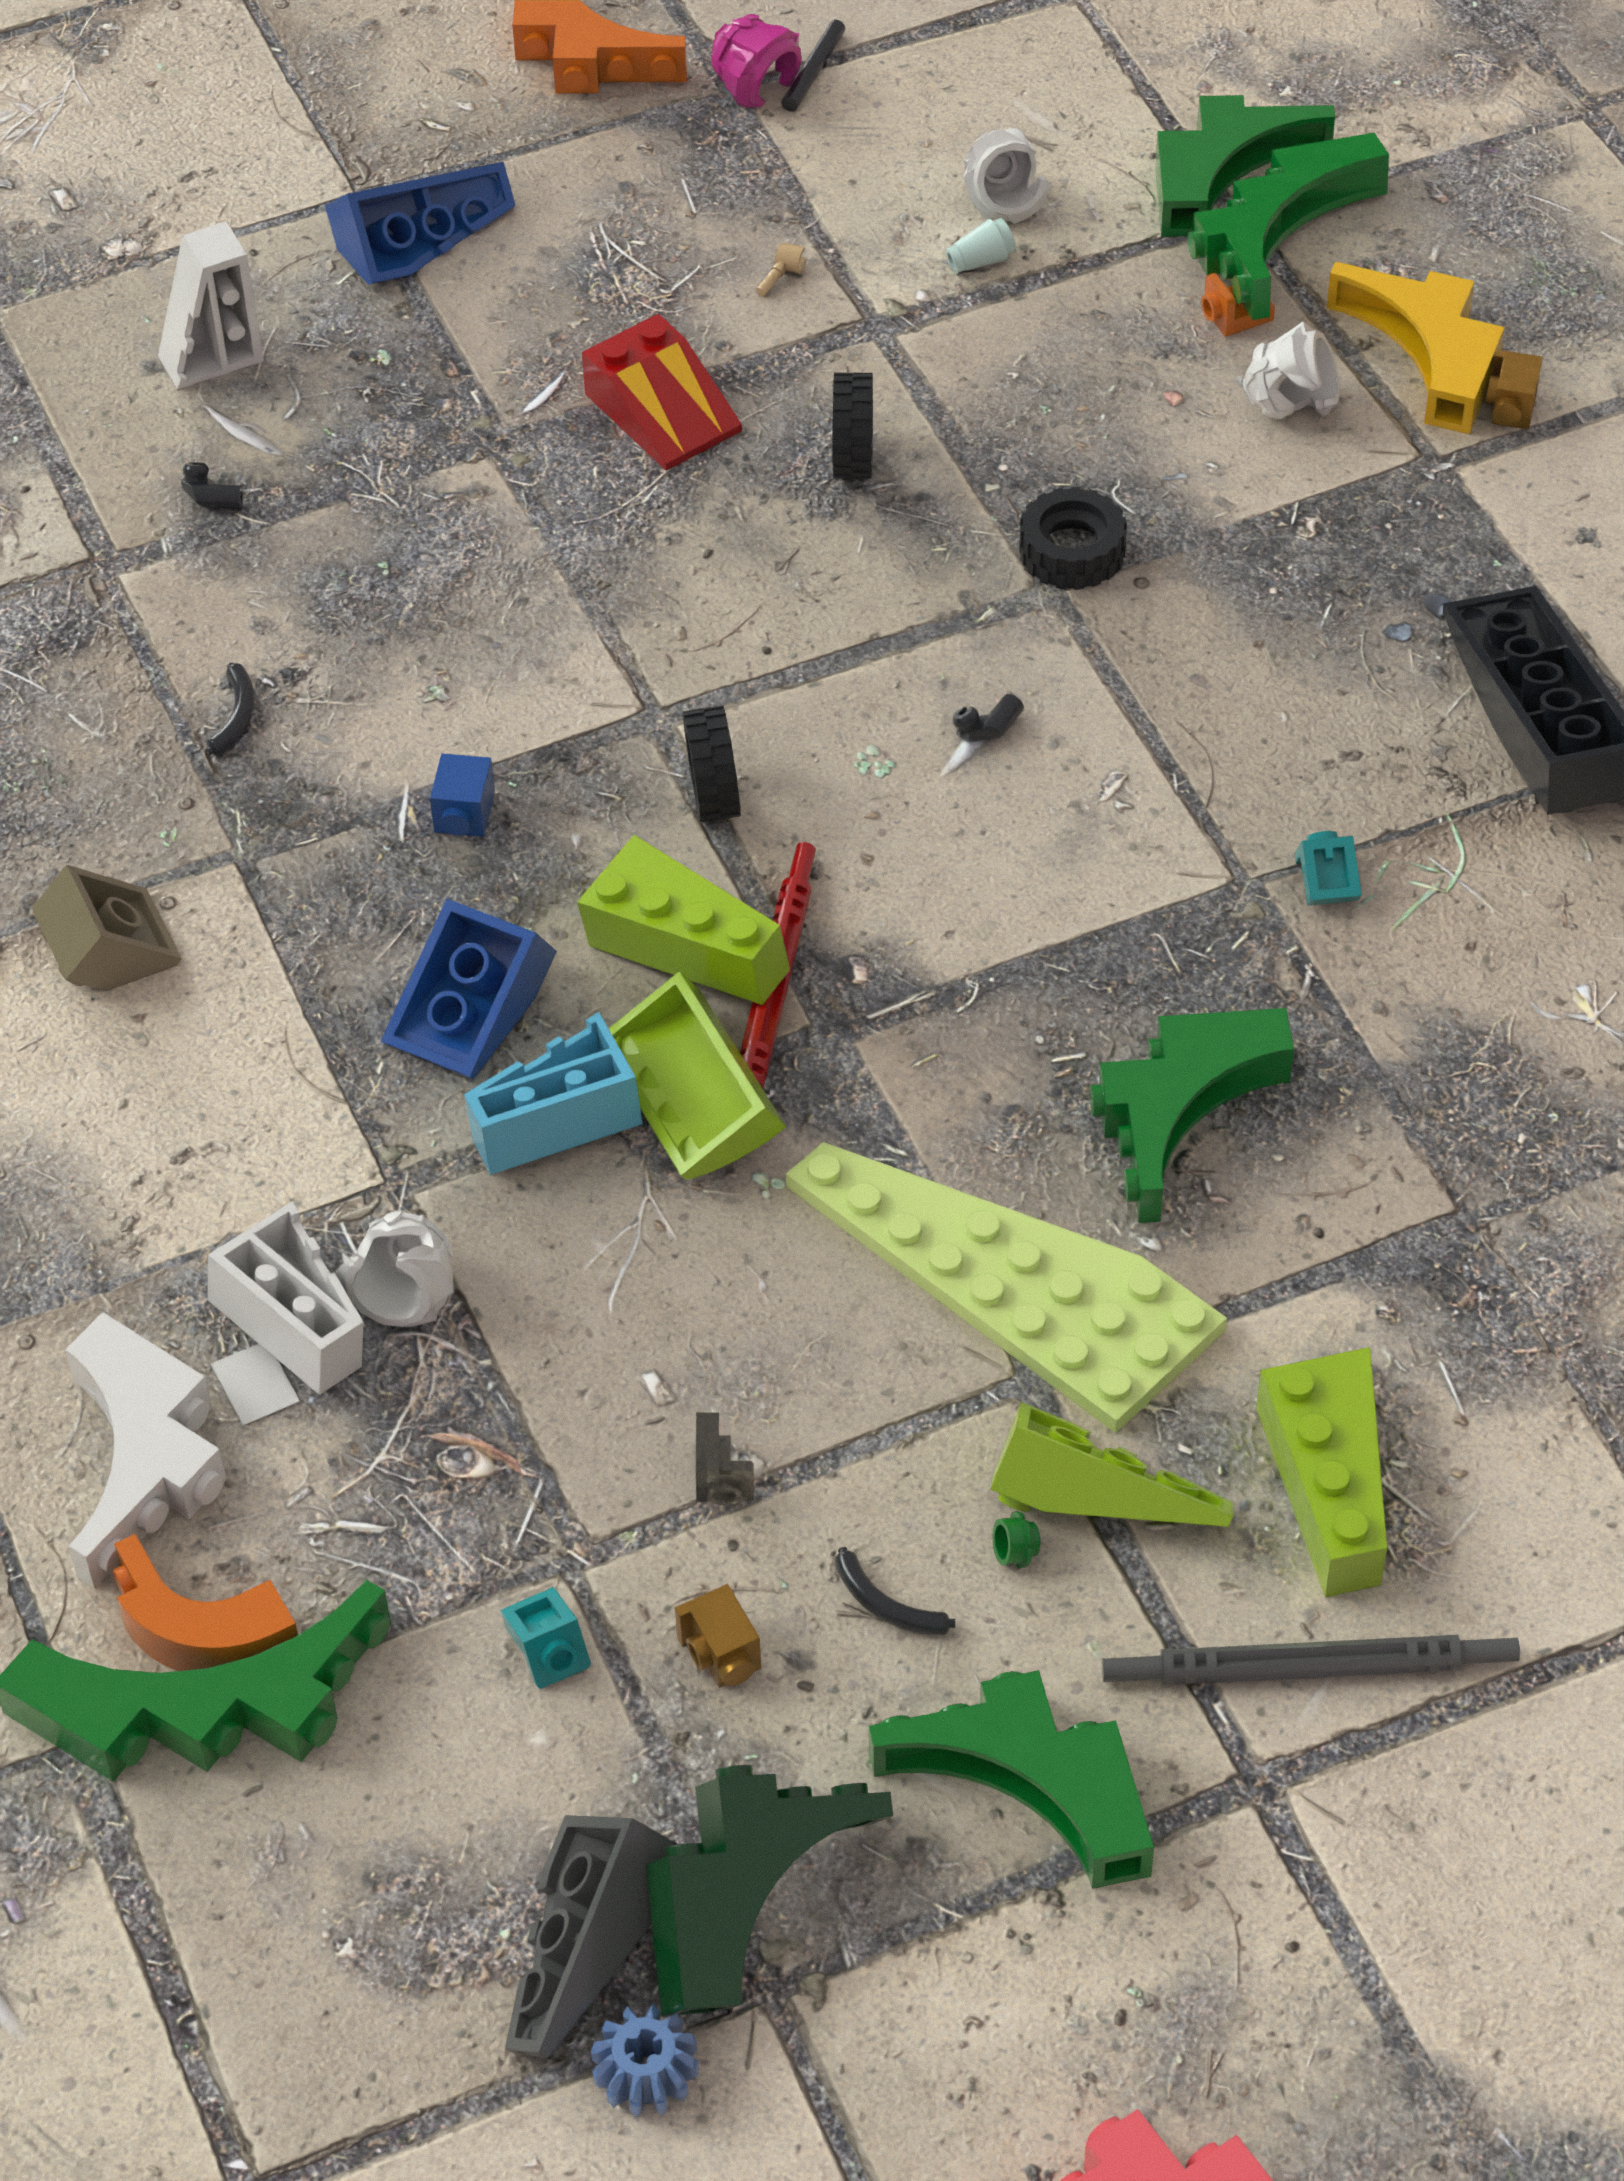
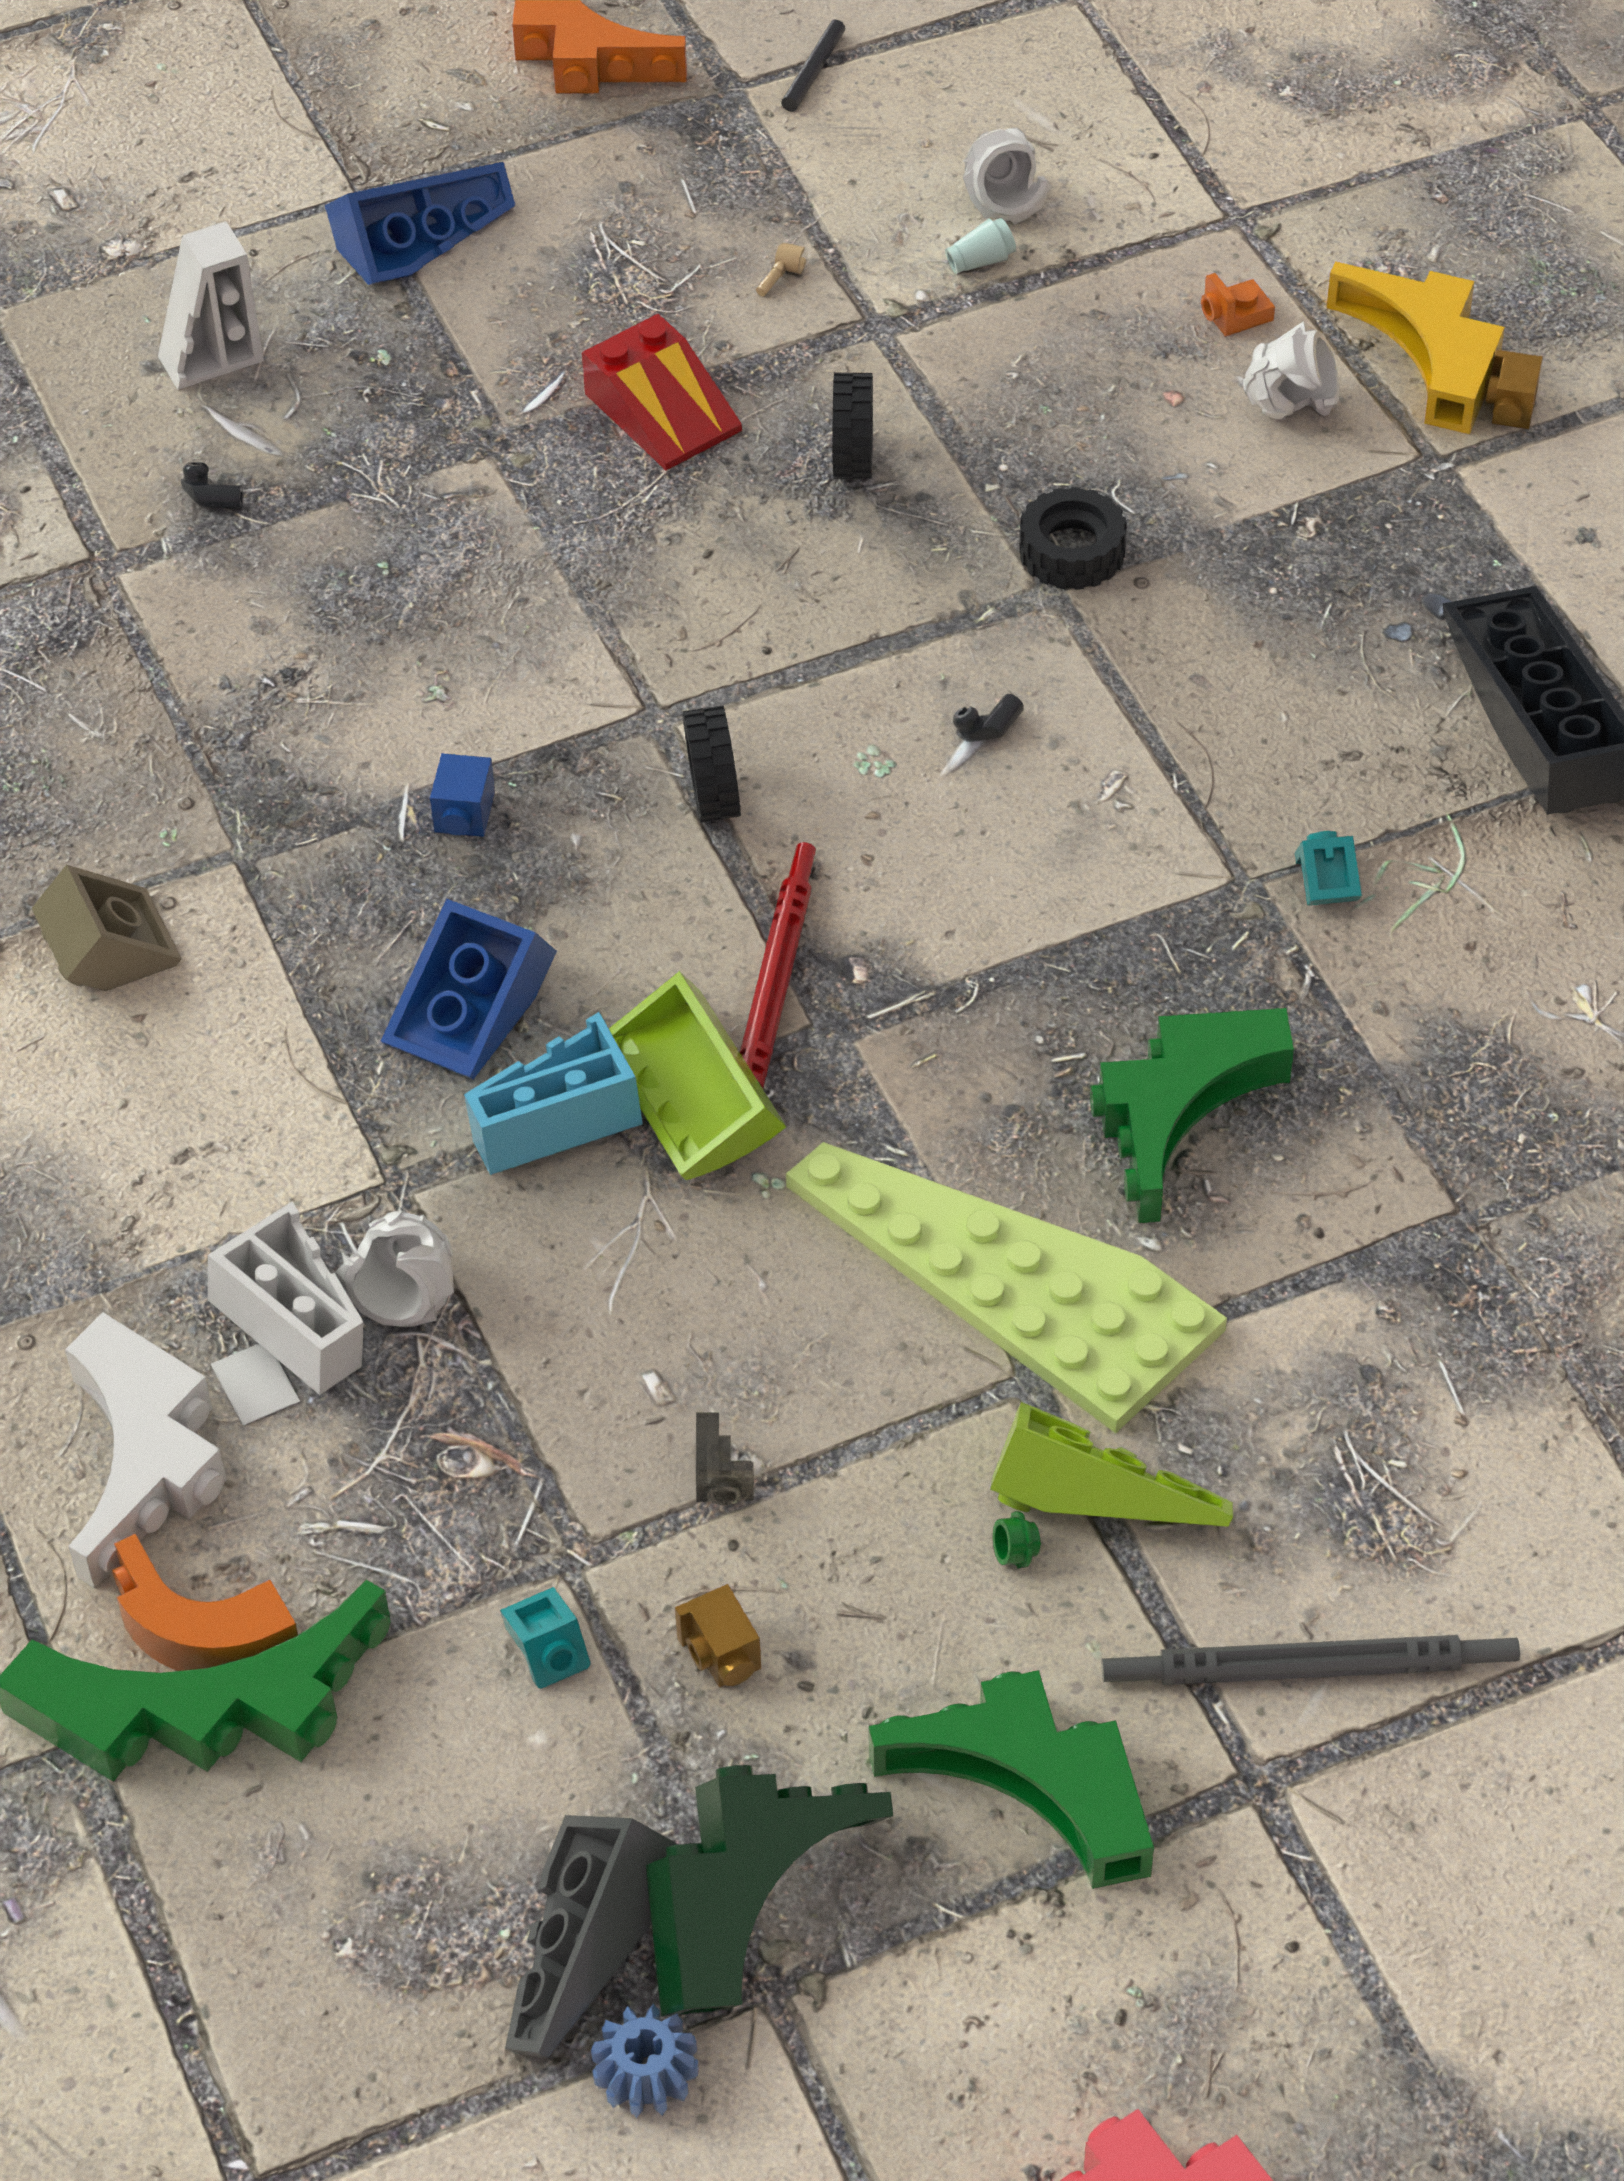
black piece [205,662,254,756] -> none
lime wedge [577,835,790,1005] -> none
dark pink helmet [710,14,802,108] -> none
black piece [834,1547,955,1635] -> none
green arch [1155,95,1335,237] -> none
green arch [1188,132,1389,320] -> none
lime wedge [1256,1347,1387,1597] -> none

